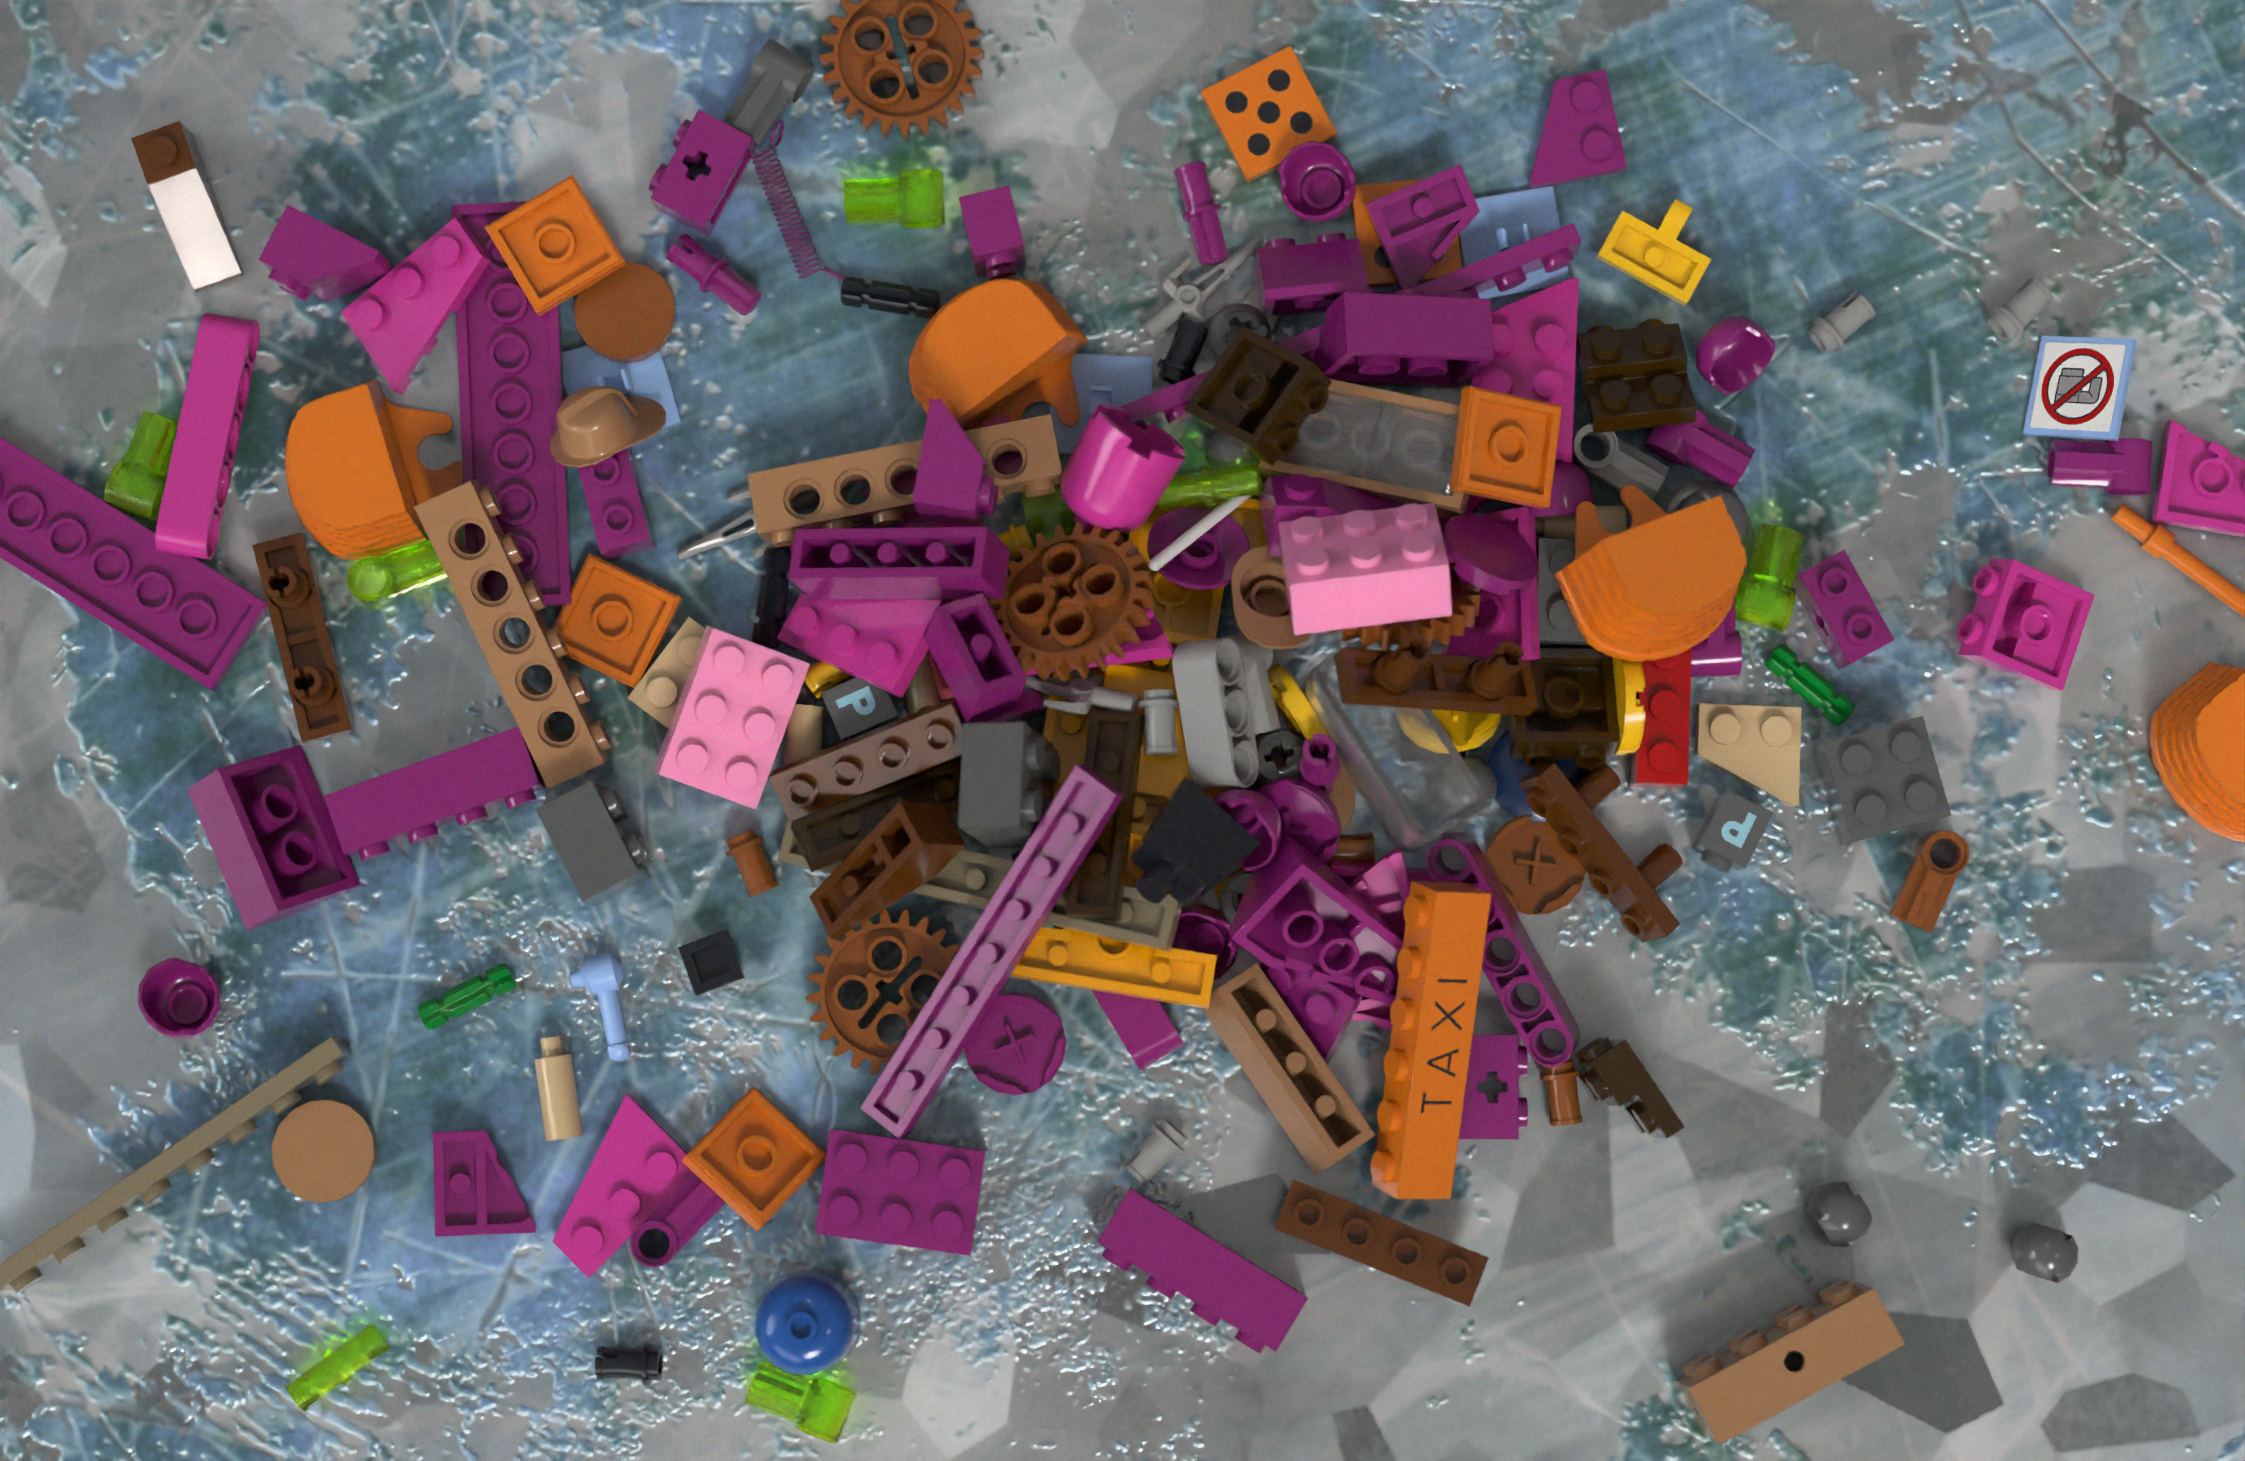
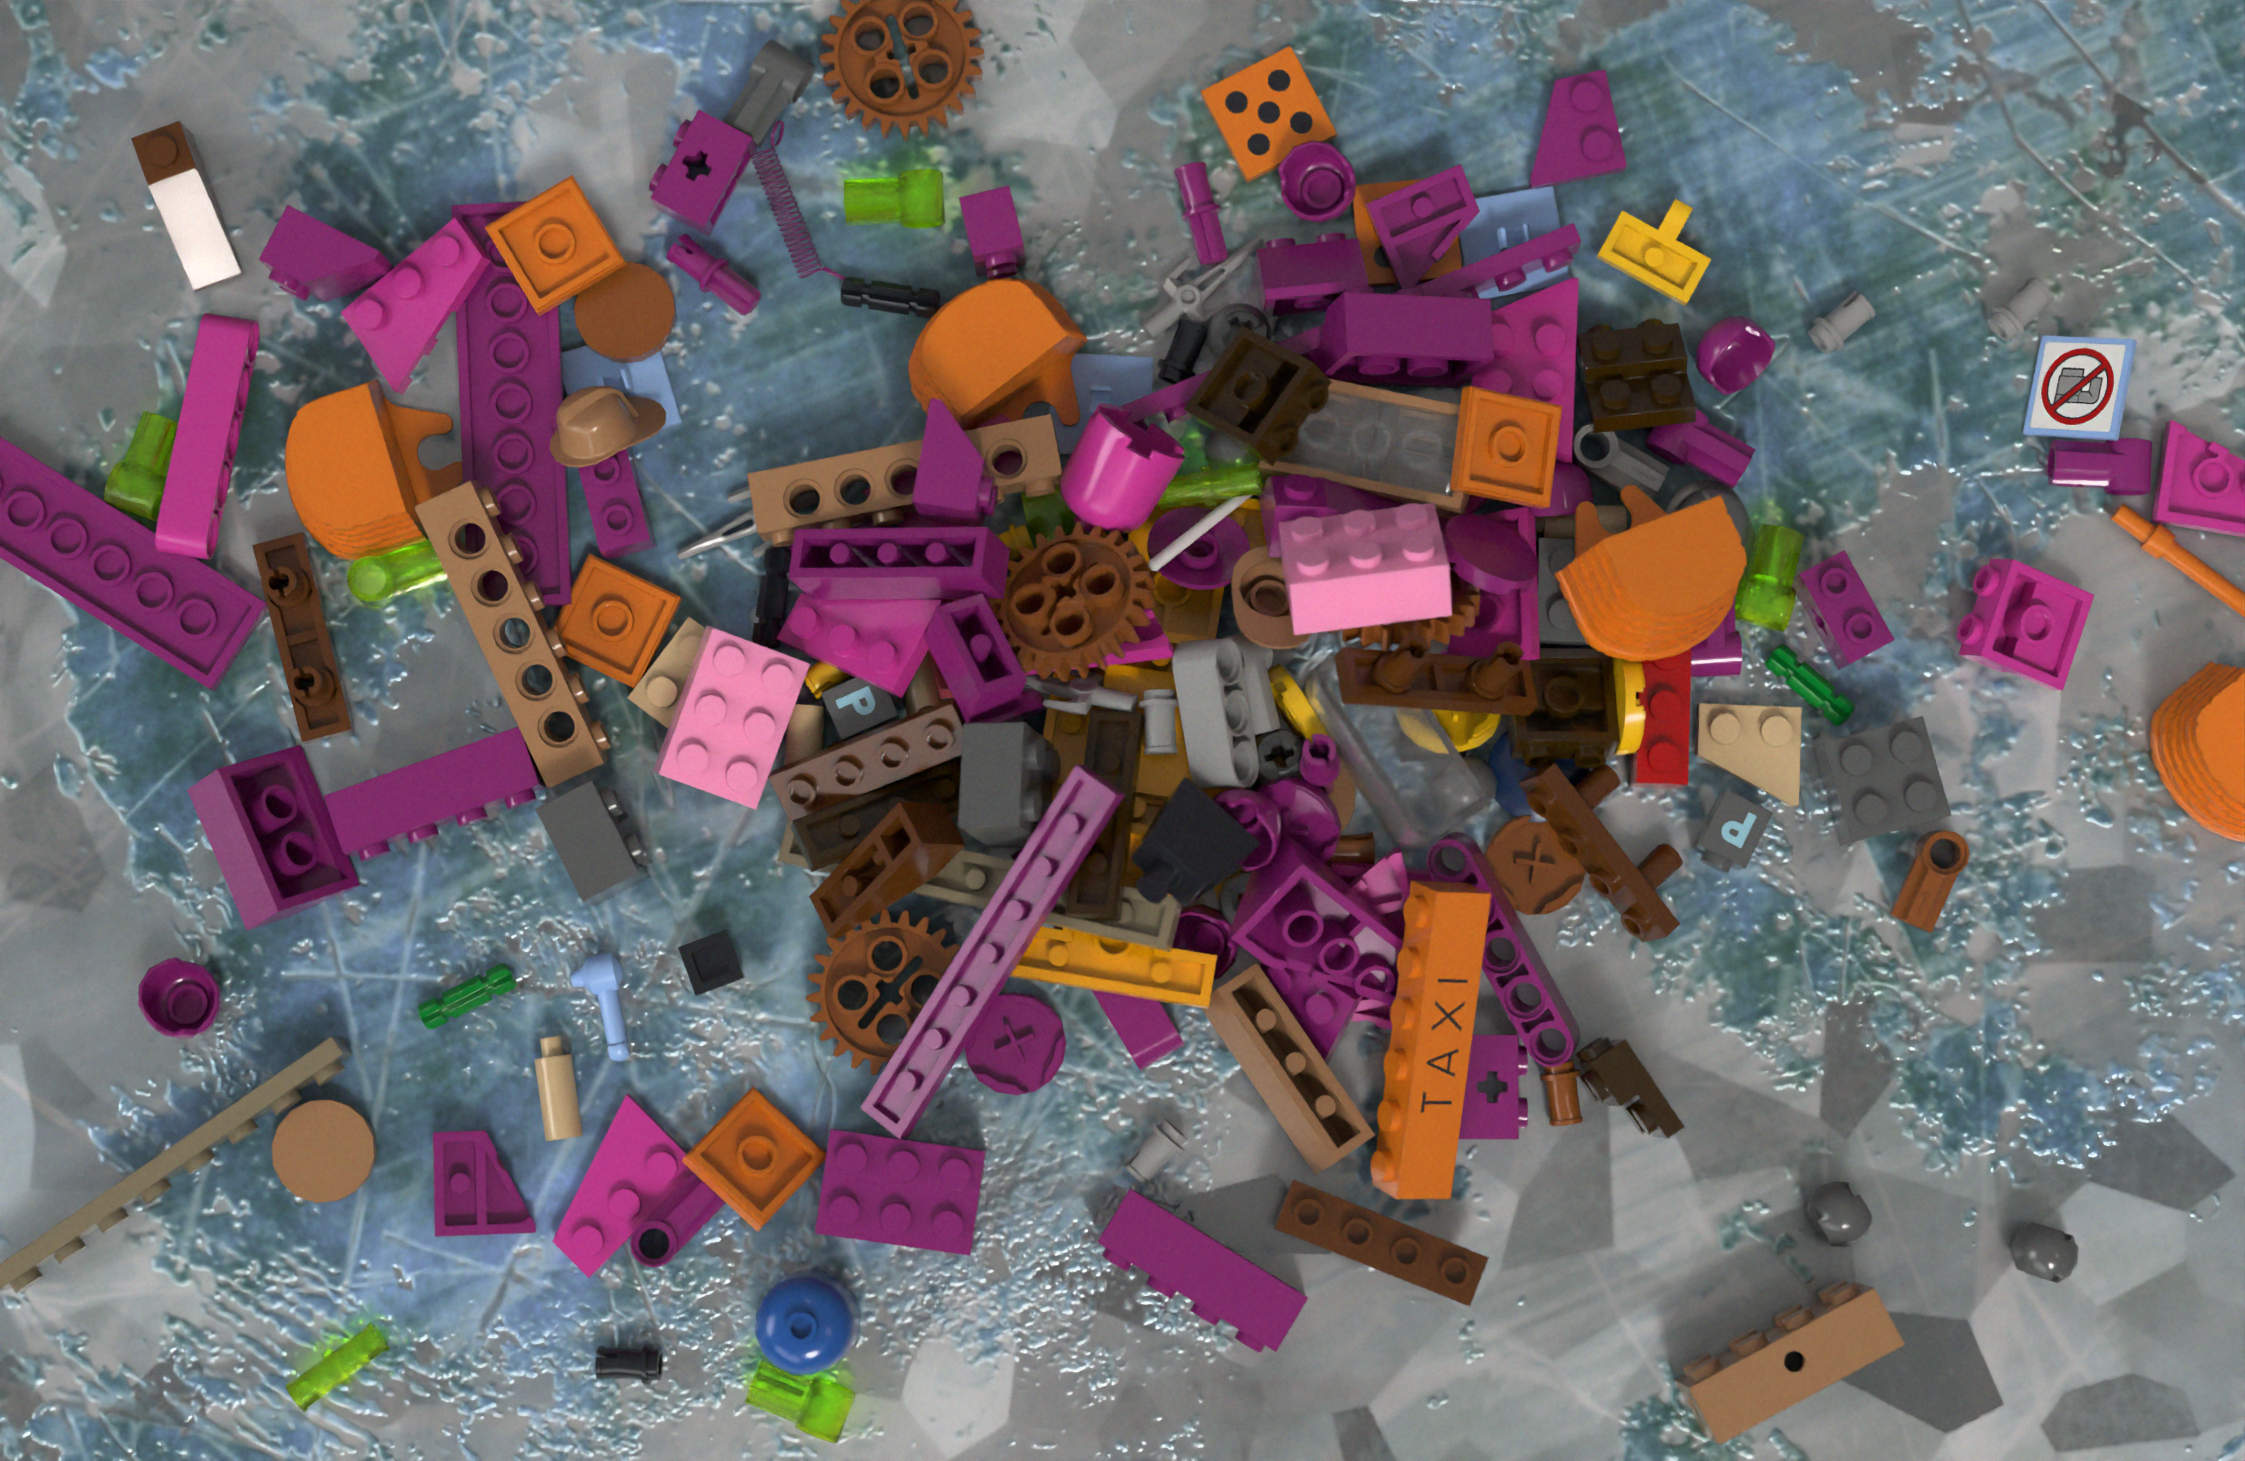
dark orange pin [725,829,780,898] -> none

